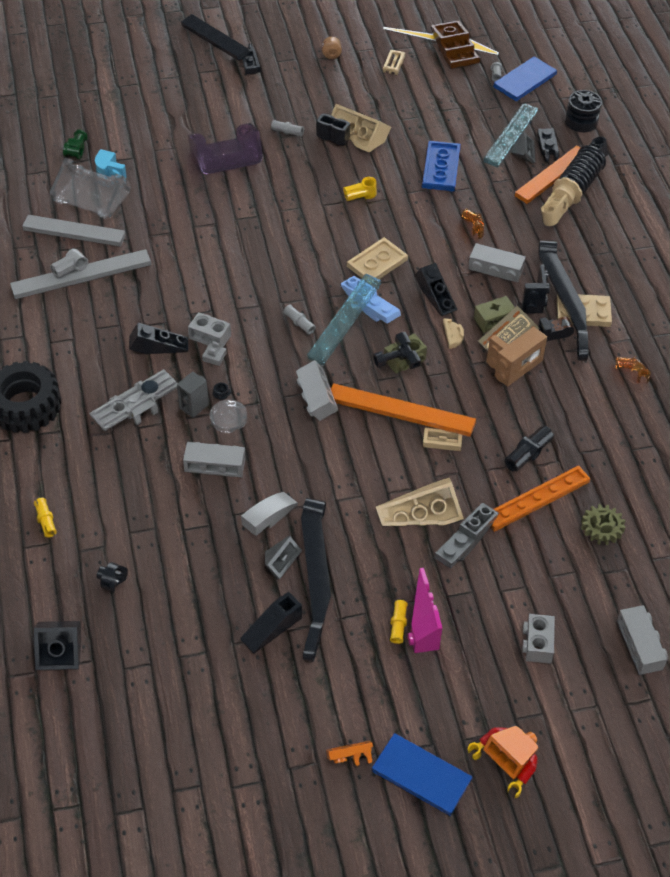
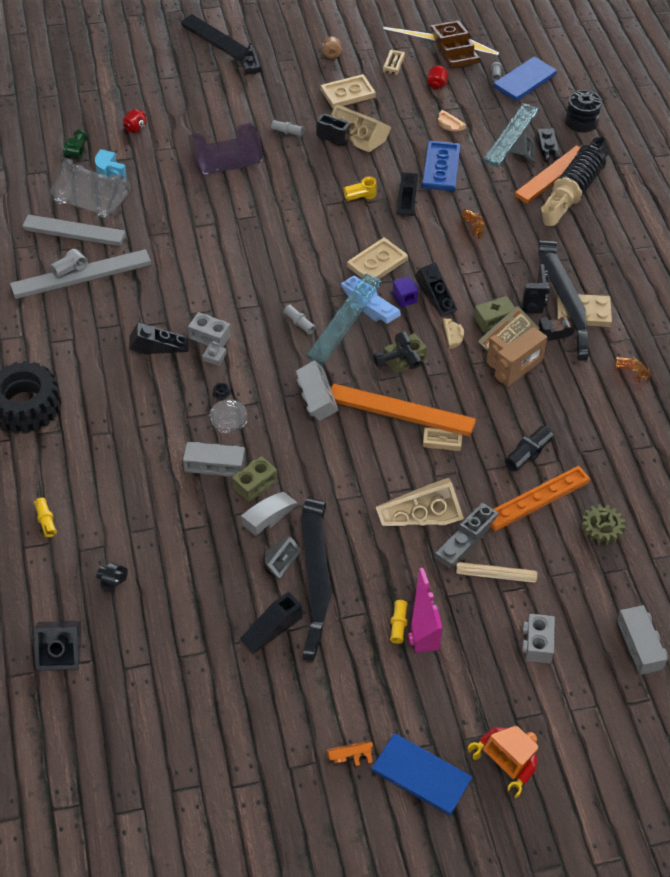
light grey piece [89,369,178,431] -> none
dark grey brick [177,372,209,418] -> none
light grey brick [468,243,526,282] -> none
none -> red head [123,109,147,133]
none -> olive brick [232,456,278,503]
none -> tan plate [321,74,376,109]
none -> dark purple brick [392,276,418,307]
none -> black slope [397,172,418,216]
none -> red head [427,65,448,90]
none -> light nougat tile [438,110,466,131]
none -> tan axle [456,562,537,583]

